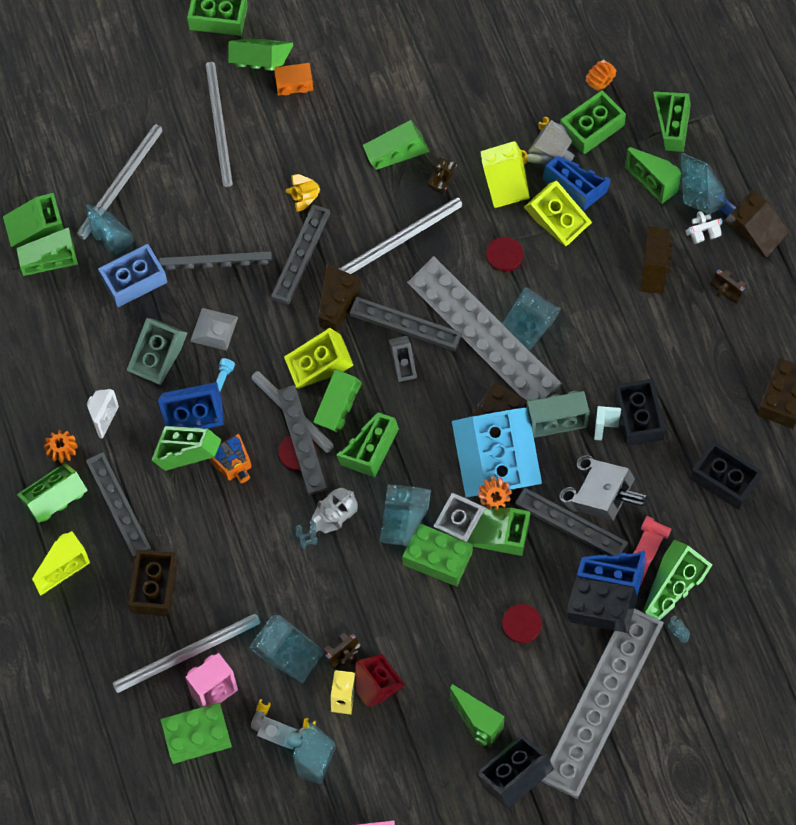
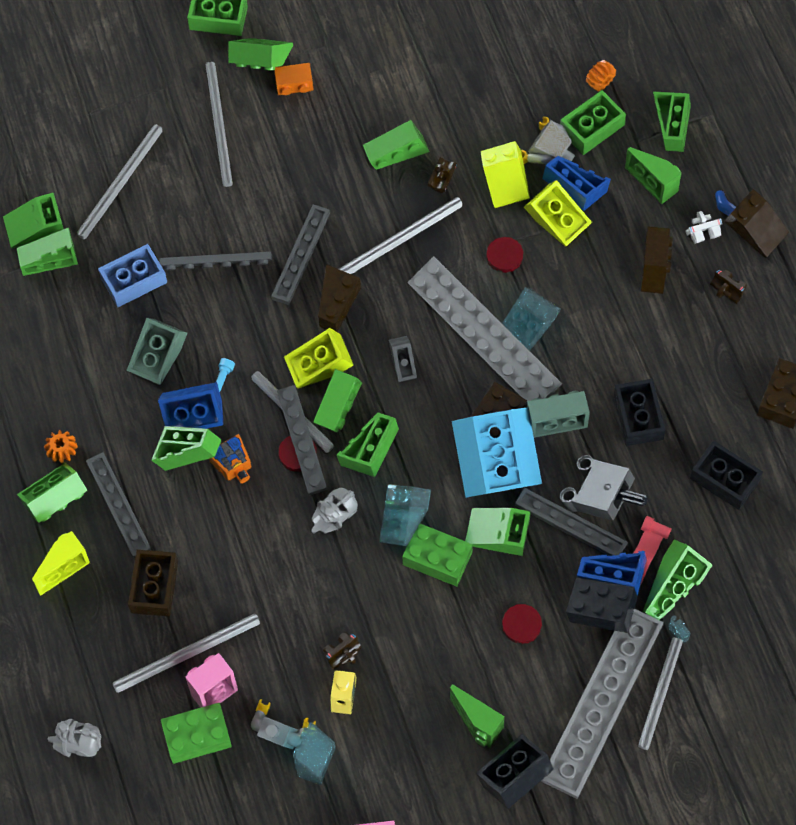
clear light blue slope [85,204,134,255] -> none
white slope [87,389,119,439] -> none
light grey slope [191,308,238,351] -> none
clear light blue slope [249,615,324,683] -> none
yellow brick [286,174,320,212] -> none
clear light blue piece [295,520,317,549] -> none
dark grey plate [350,297,462,352] -> none
dark red slope [356,654,405,707] -> none
light grey slope [433,493,485,542] -> none
orange gear [478,476,512,510] -> none
light aqua panel [594,406,621,440] -> none
clear light blue slope [680,153,725,215] -> none
none -> light grey helmet [48,719,101,757]
none -> light grey axle [638,637,683,750]

